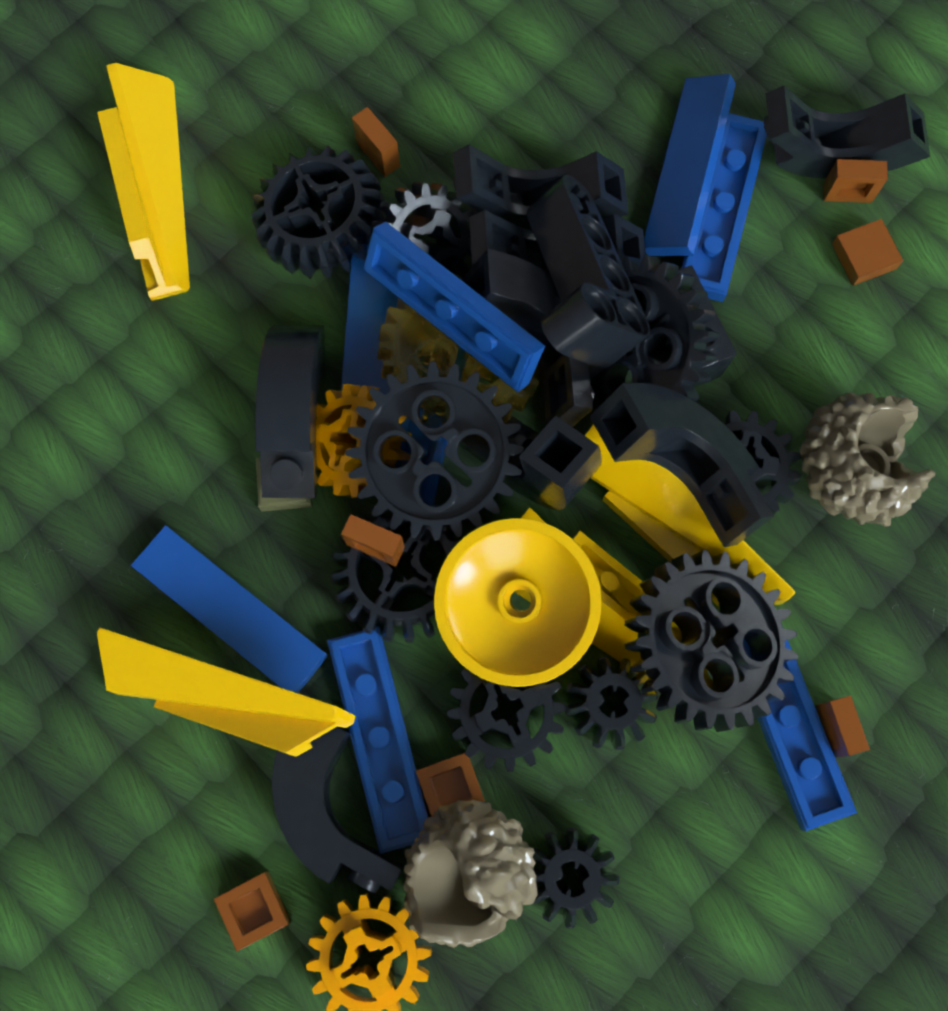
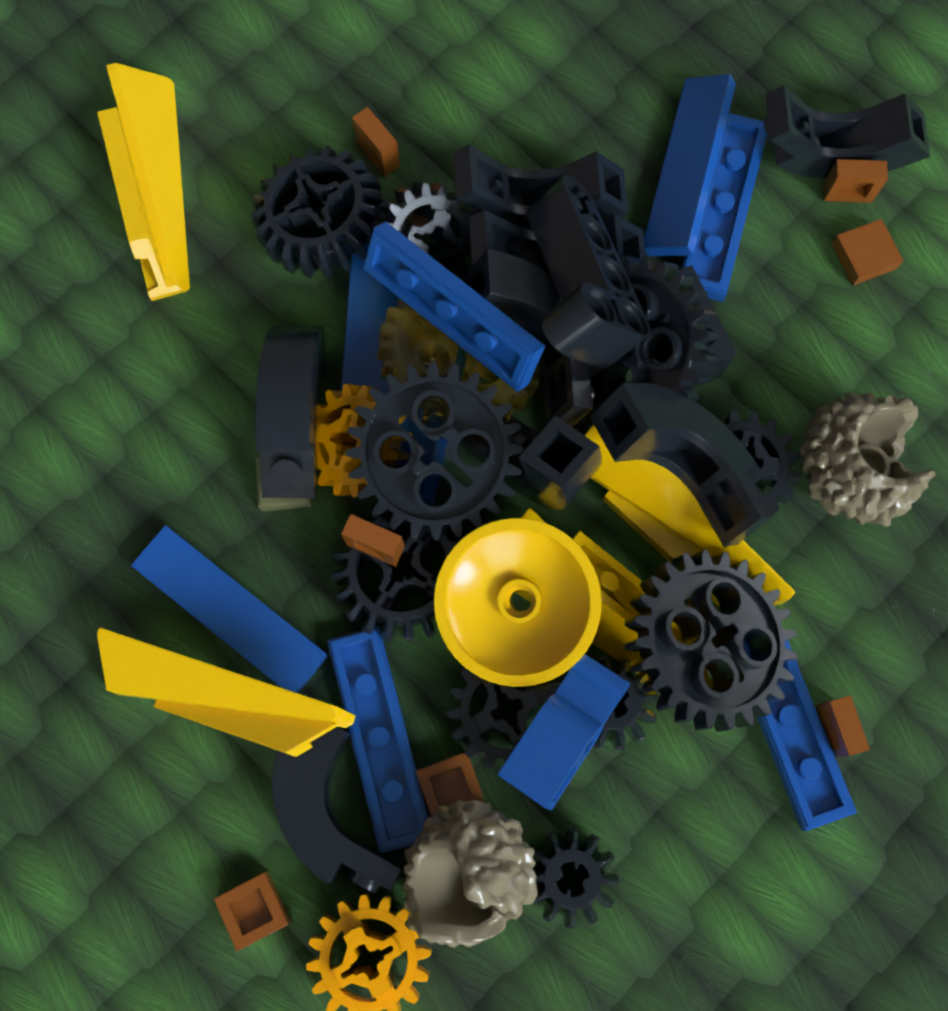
none -> blue piece [498,654,630,811]

